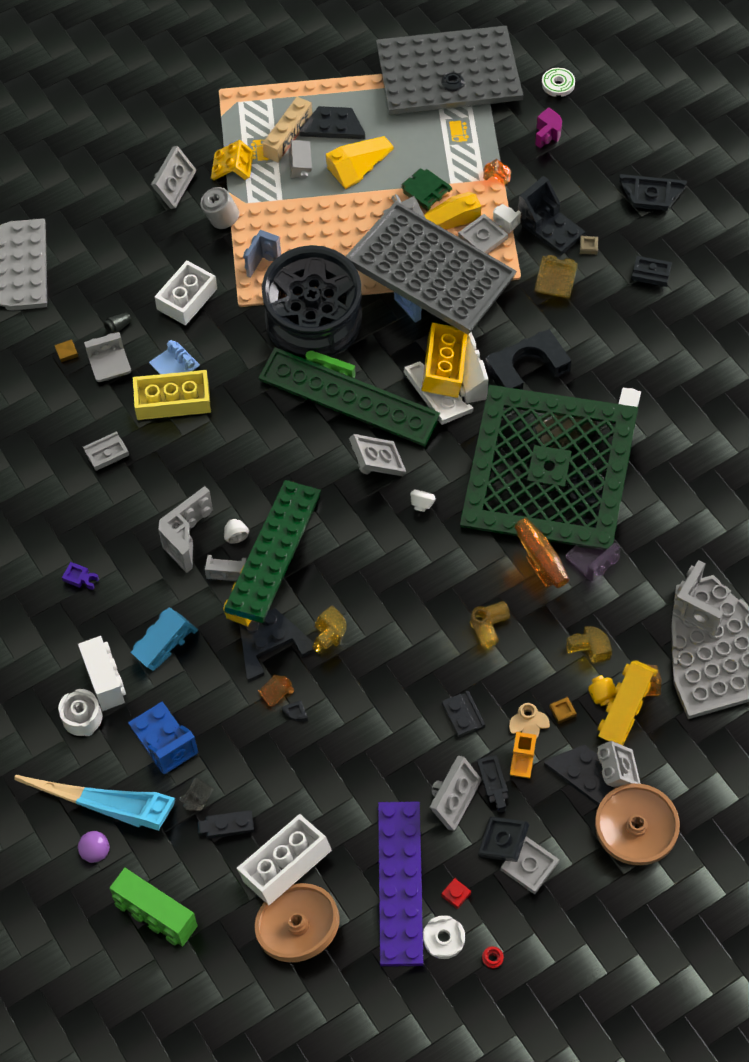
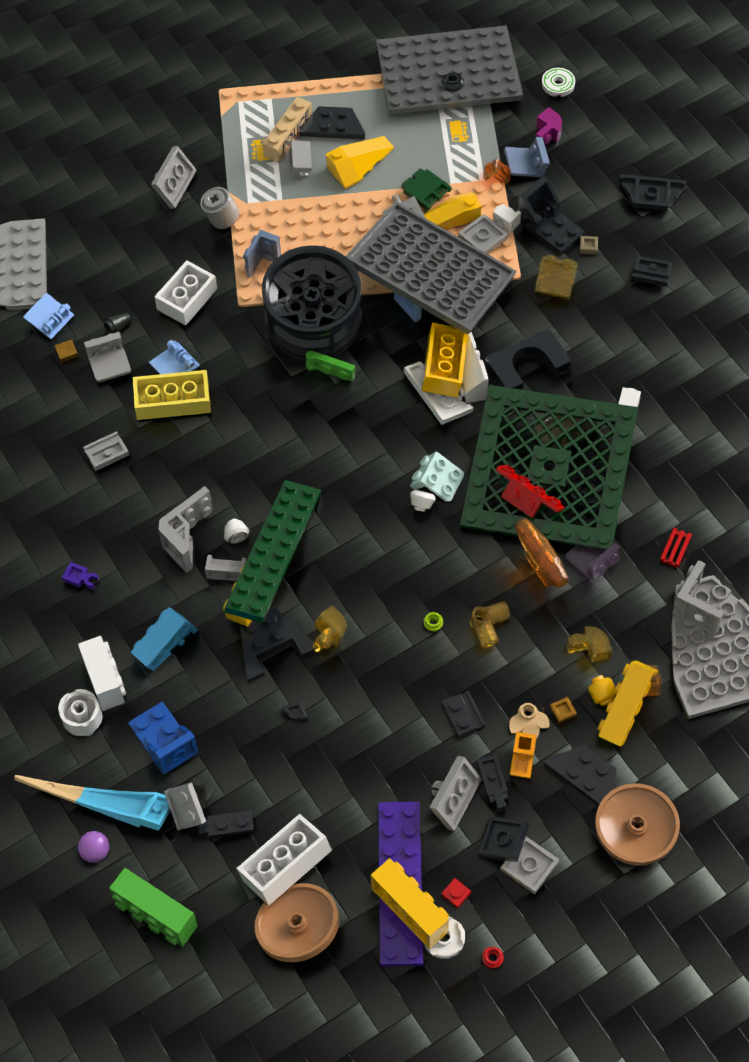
yellow bracket [211,140,253,180] -> none
clear orange bracket [258,675,294,706] -> none
dark green plate [259,347,440,447] -> none
light grey plate [349,434,406,476] -> none
light grey plate [597,741,641,788] -> none
none -> light blue hinge [23,293,74,339]
none -> light grey plate [164,783,206,830]
none -> yellow brick [371,858,449,949]
none -> light aqua bracket [410,451,464,502]
none -> lime plate [424,612,443,632]
none -> red bracket [496,465,564,518]
none -> sand blue bracket [504,137,550,177]
none -> red tile [660,528,692,568]

